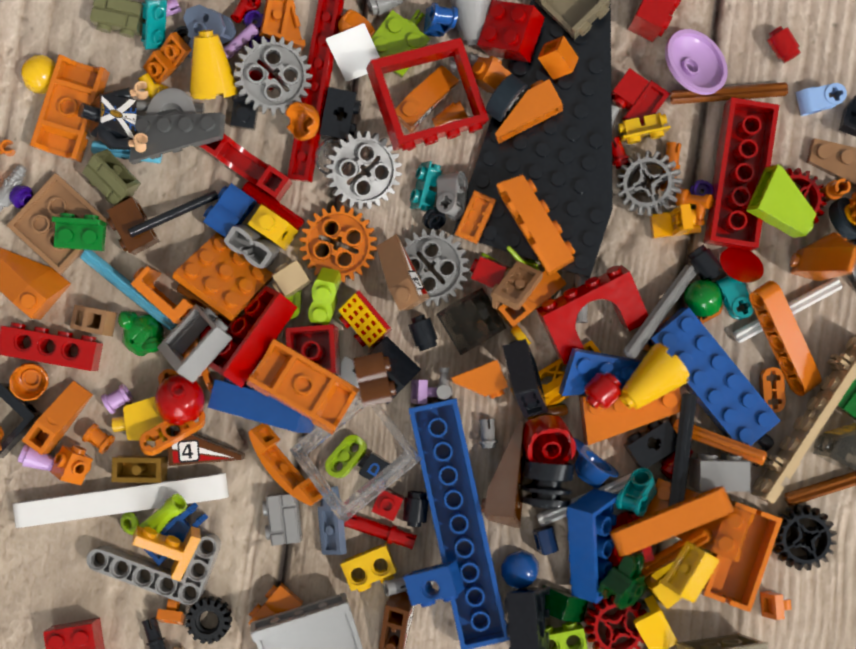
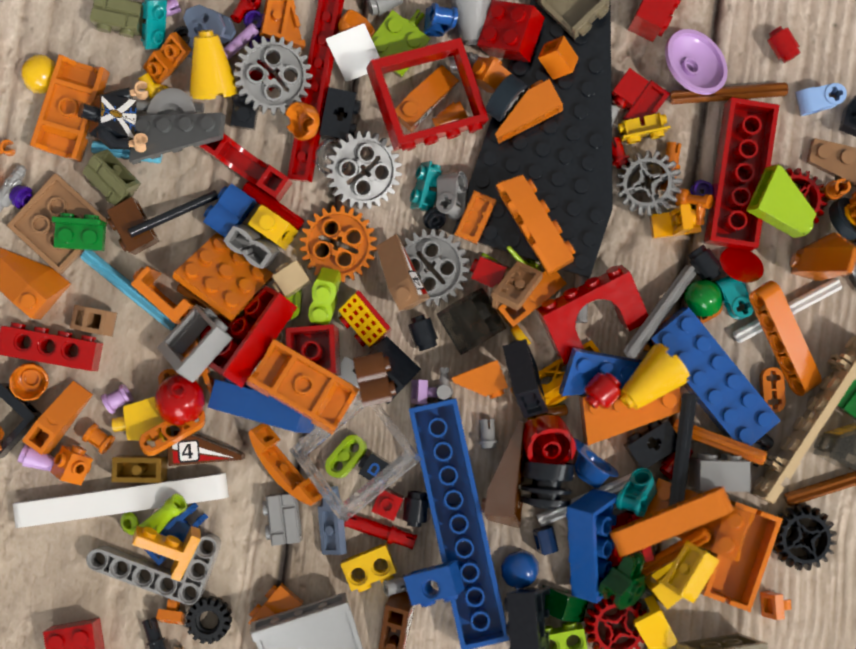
green hair [118,311,165,356] -> none

